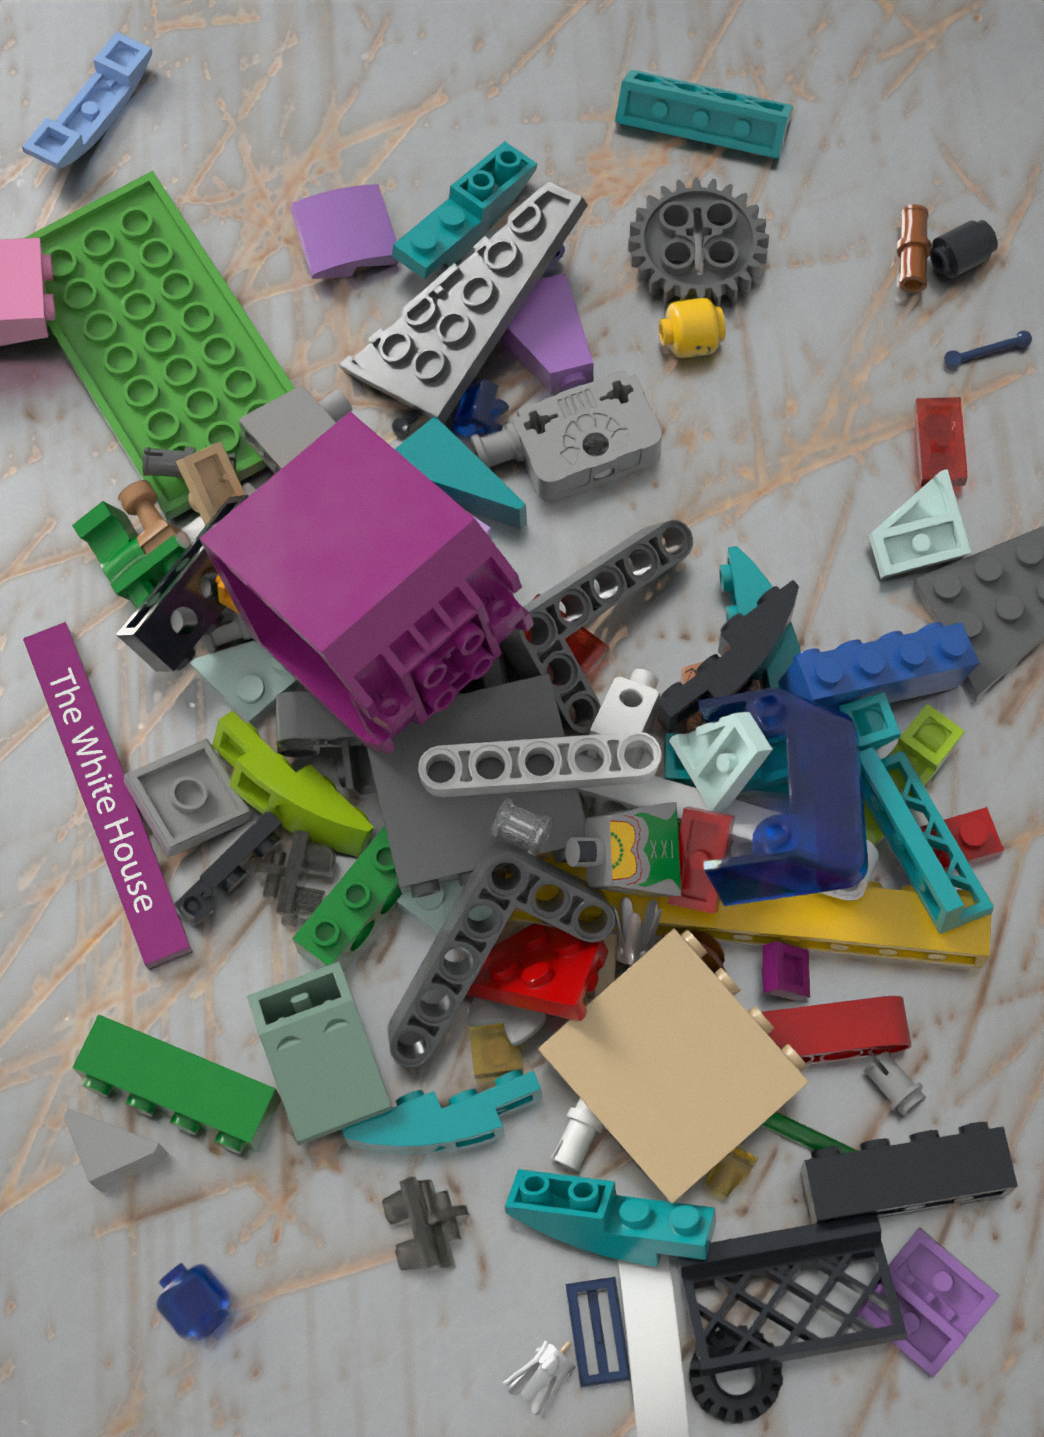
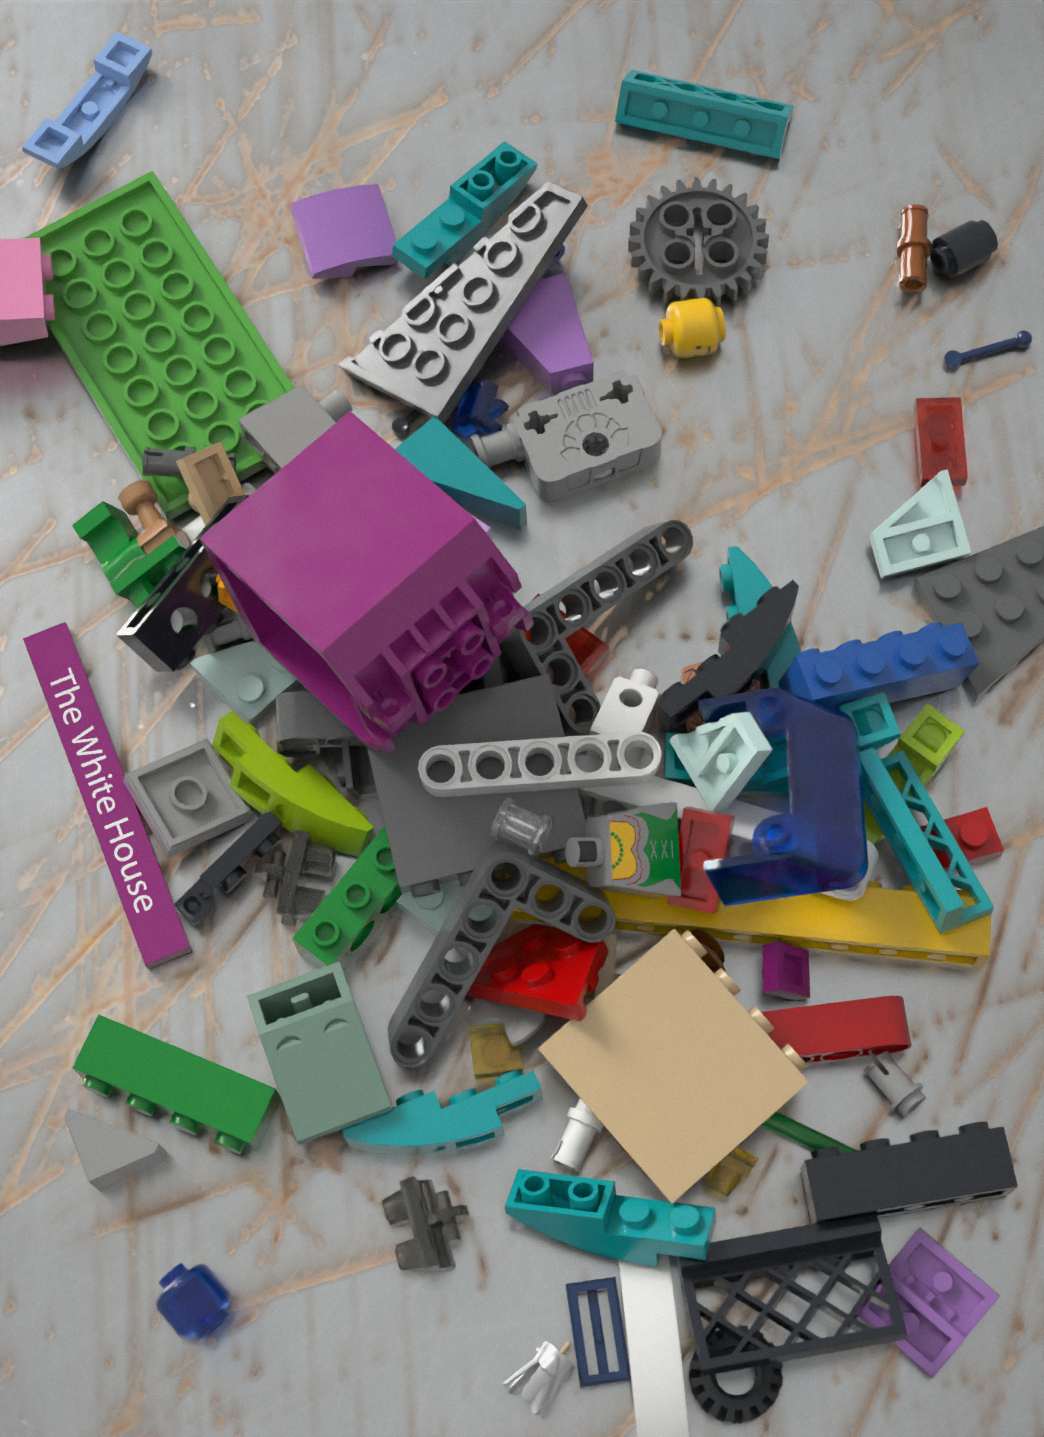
flat silver piece [611,897,663,965] -> none

